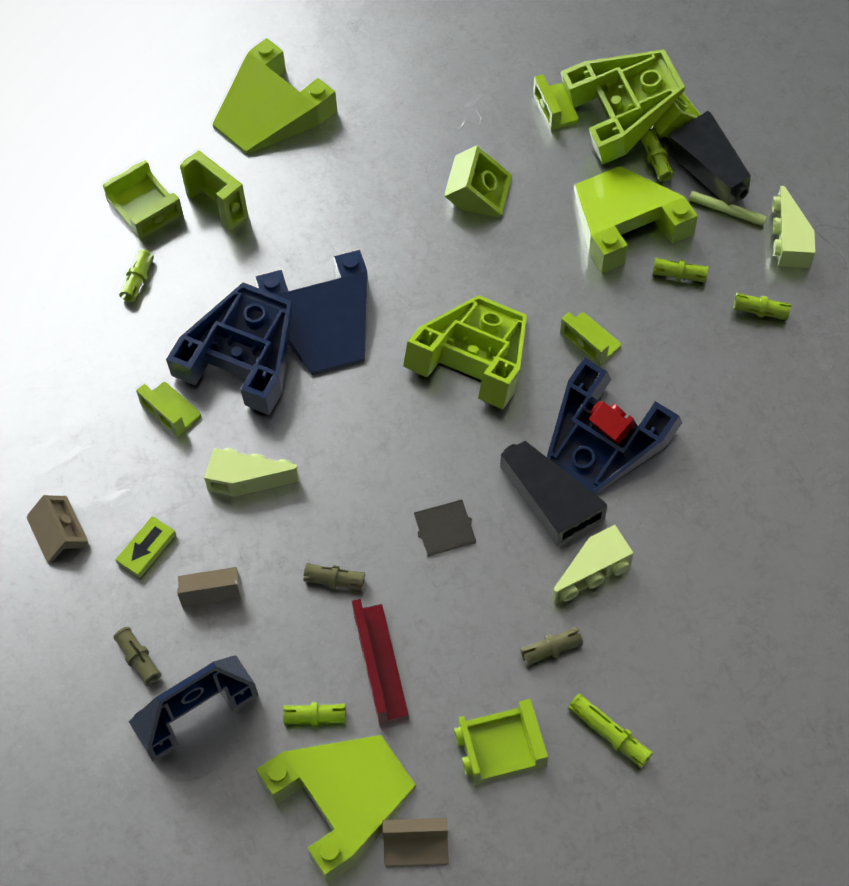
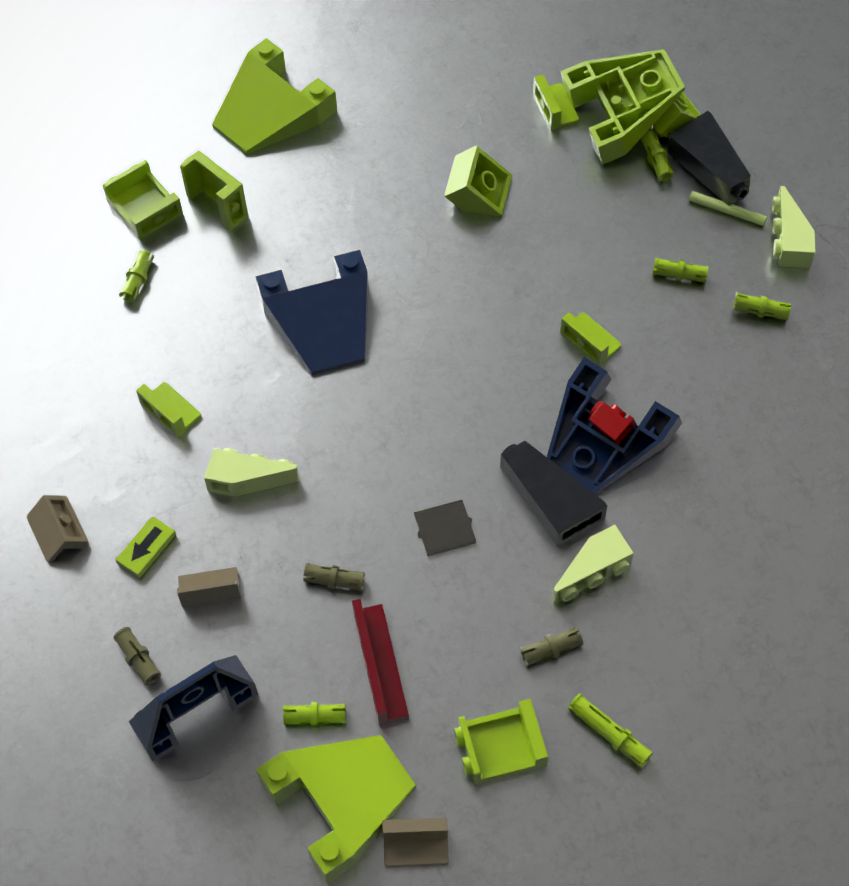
dark blue wedge [166,282,292,415] -> none
lime wedge [403,295,527,409] -> none
lime wedge [574,166,698,274] -> none

